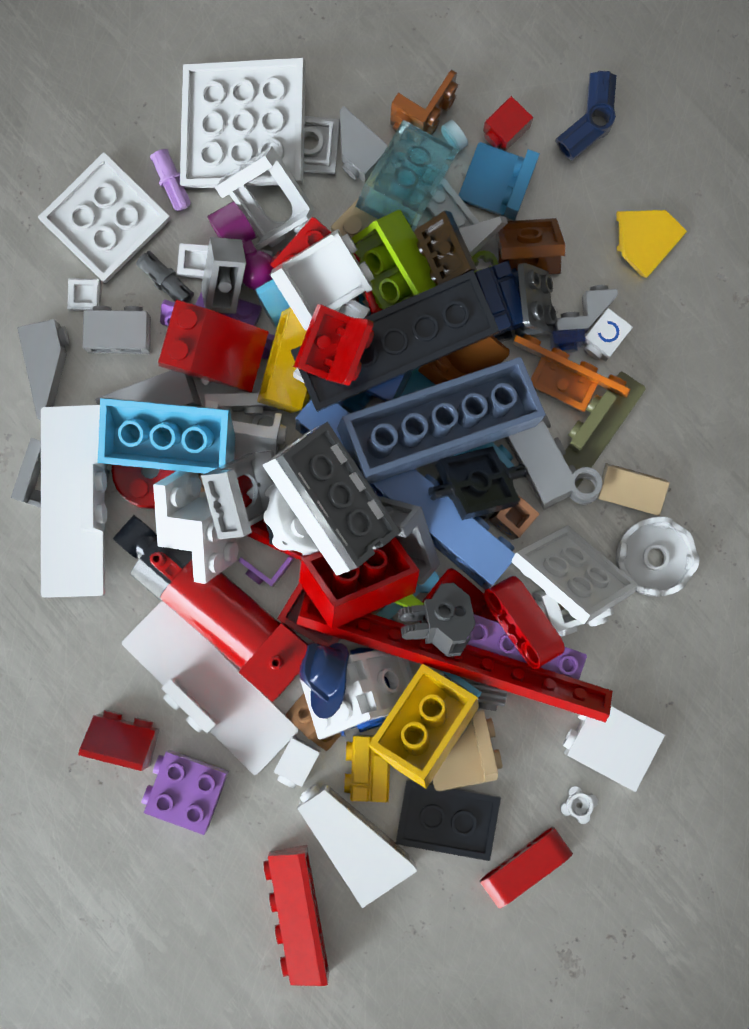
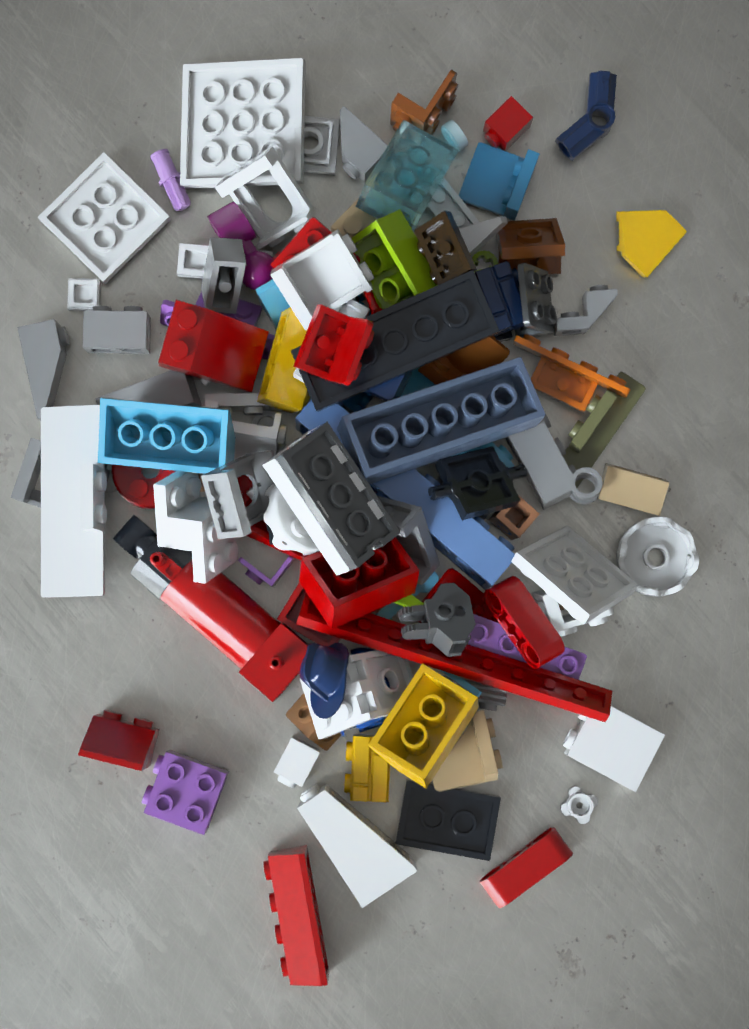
white bracket [122,601,299,775] -> none
dark grey pin [136,251,194,303] -> none
clear blue plate [550,329,585,353] -> none
white brick [581,308,633,362] -> none

